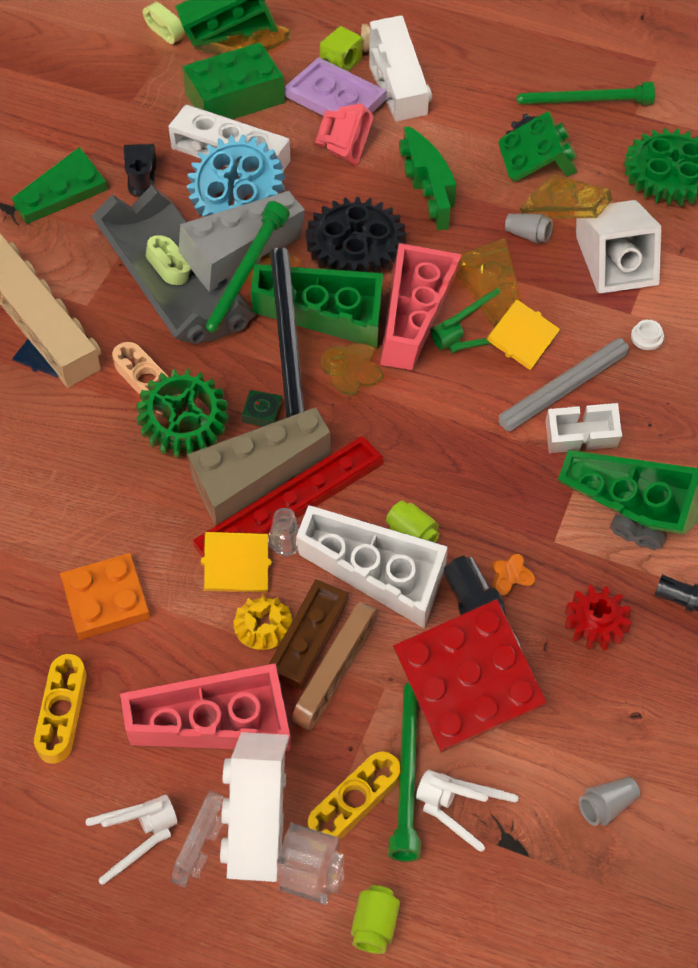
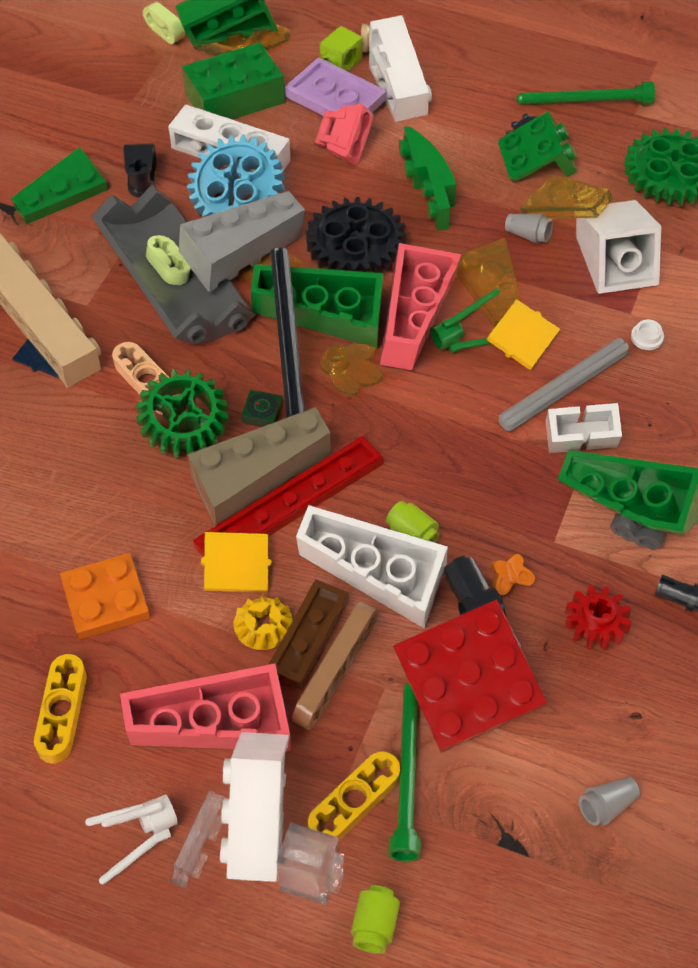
green piece [206,201,290,333] -> none
clear cone [268,508,300,556] -> none
white plant [416,769,519,852] -> none

